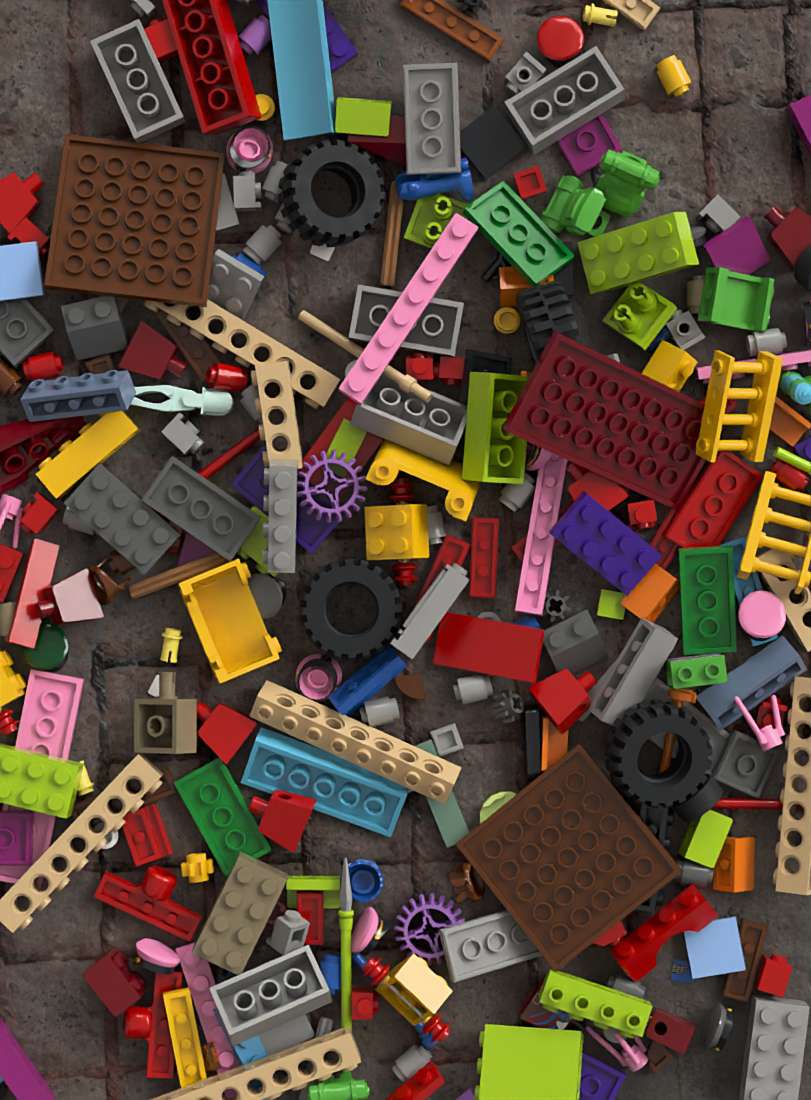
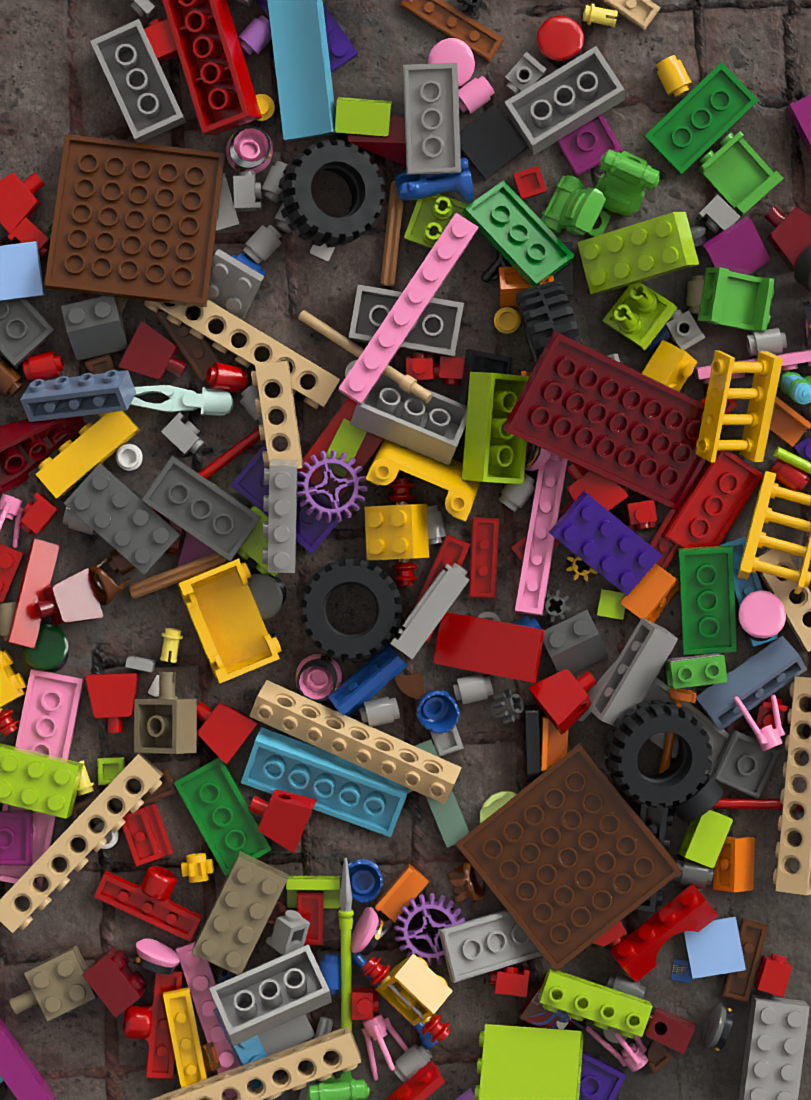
none -> dark tan brick [10,945,98,1022]
none -> red torso [86,672,139,733]
none -> lime tile [97,757,125,785]
none -> white plate [116,444,143,471]
none -> light grey tile [125,656,156,672]
none -> bright pink plant [361,1014,409,1081]
none -> orange panel [374,864,429,922]
none -> blue hair [416,690,460,734]
none -> bright pink piece [428,38,475,86]
none -> bright pink brick [459,76,495,114]
none -> red brick [489,965,530,997]
none -> yellow gear [566,556,597,581]
none -> green plate [644,62,758,176]
none -> bright green panel [698,131,784,217]

